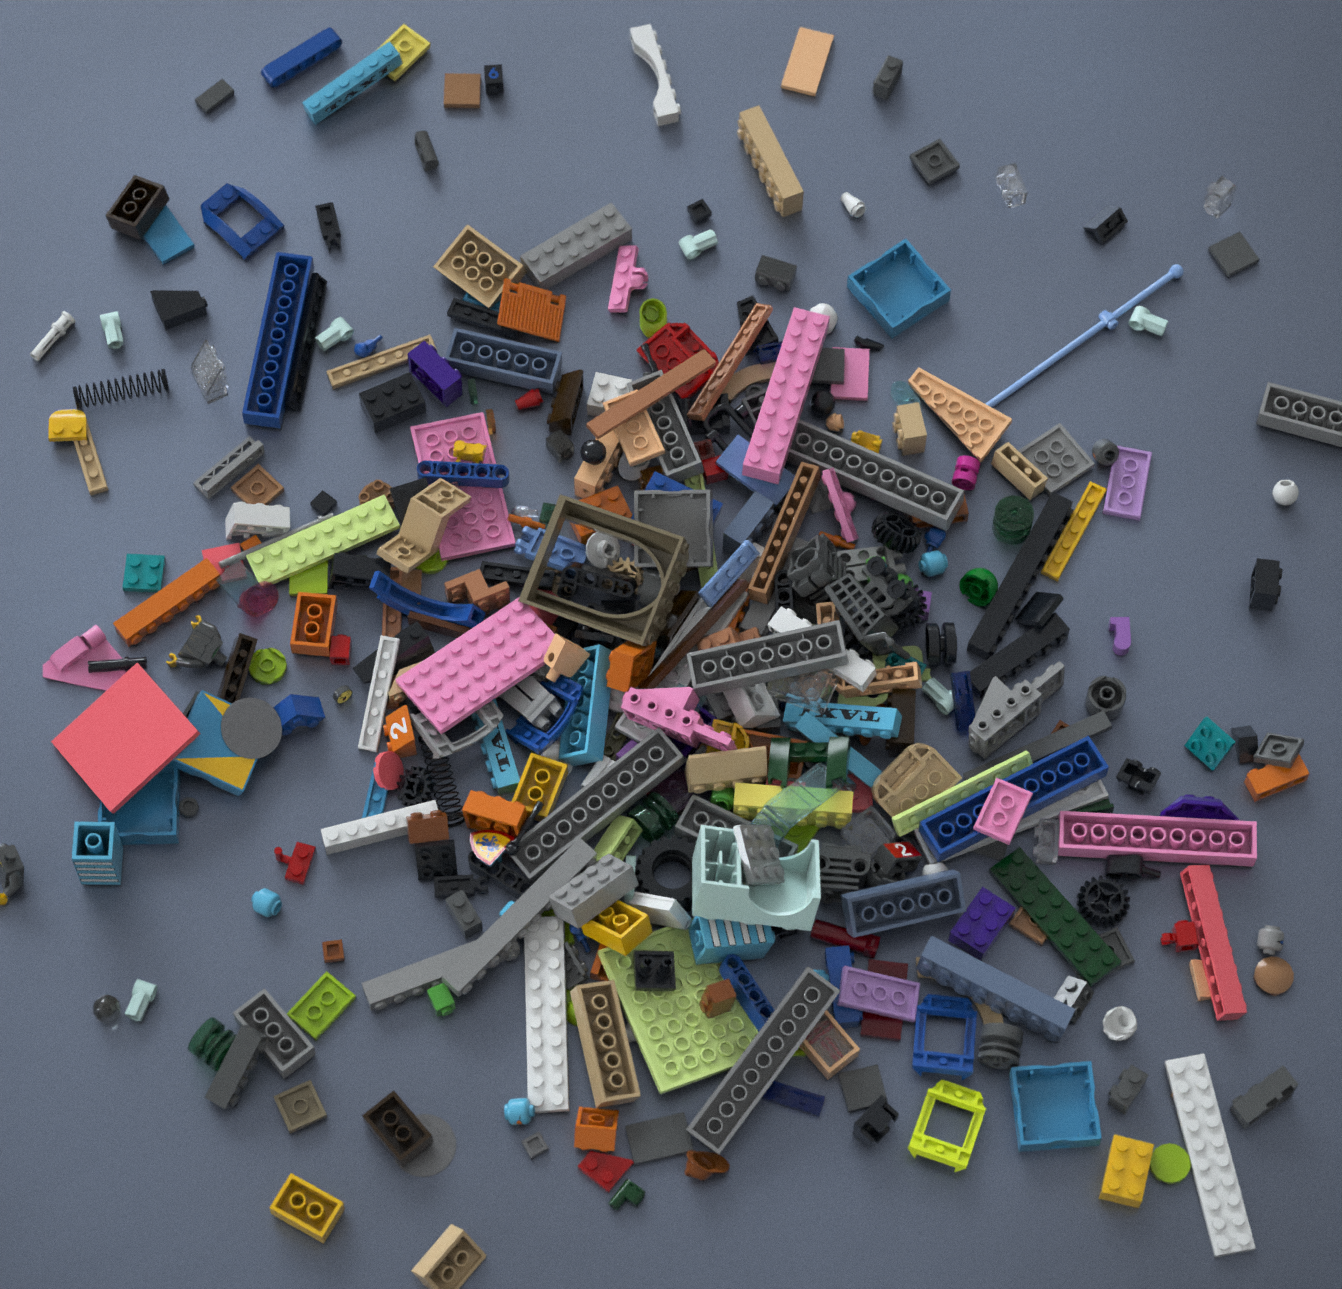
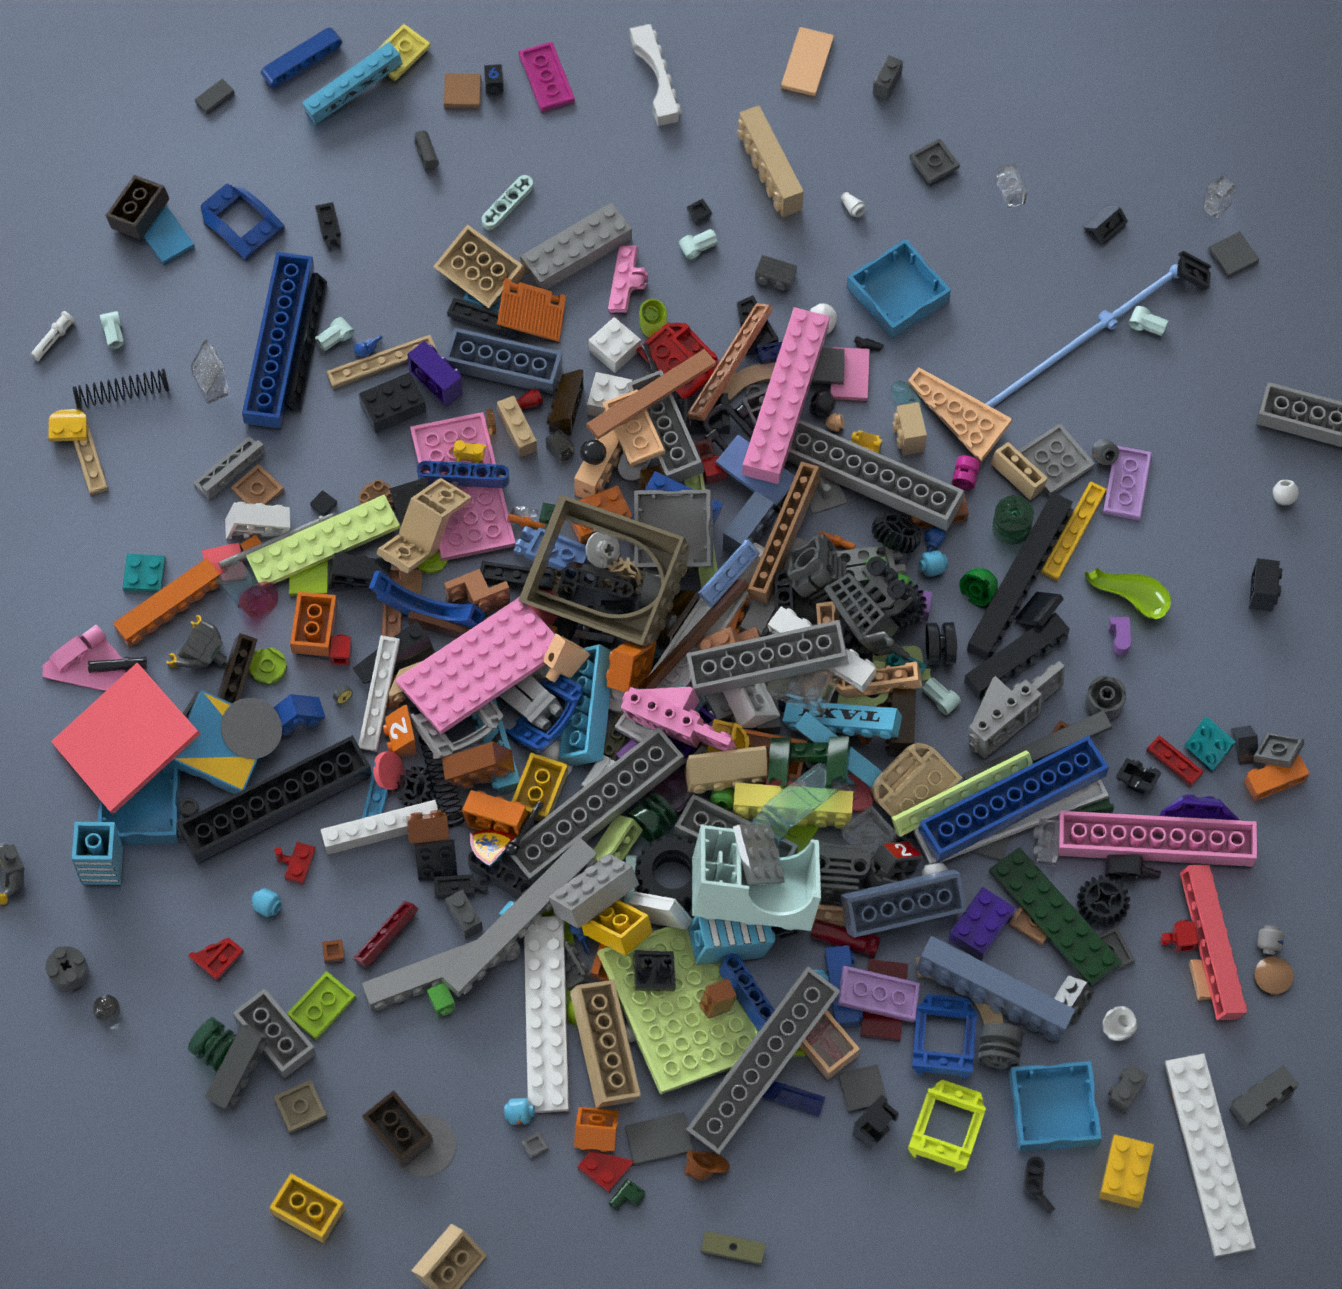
light aqua piece [125,979,158,1021] -> none
black slope [150,290,208,330] -> none
clear green tile [467,378,478,404] -> none
bright pink plate [822,467,859,543] -> none
clear blue tile [950,671,976,731] -> none
bright pink tile [973,778,1033,845] -> none
lime tile [1150,1143,1191,1185] -> none
none -> dark grey brick [46,947,89,992]
none -> black brick [177,735,372,863]
none -> red wing [188,938,244,981]
none -> dark red plate [352,901,419,967]
none -> dark orange brick [442,741,515,789]
none -> light aqua beam [482,175,533,230]
none -> tan brick [497,395,537,458]
none -> dark pink tile [518,41,575,112]
none -> white brick [588,317,641,373]
none -> olive tile [701,1231,766,1265]
none -> light nougat slope [813,902,846,926]
none -> black beam [1023,1156,1055,1214]
none -> lime animal [1084,568,1171,619]
none -> red tile [1146,735,1204,787]
none -> black plate [1177,251,1211,290]

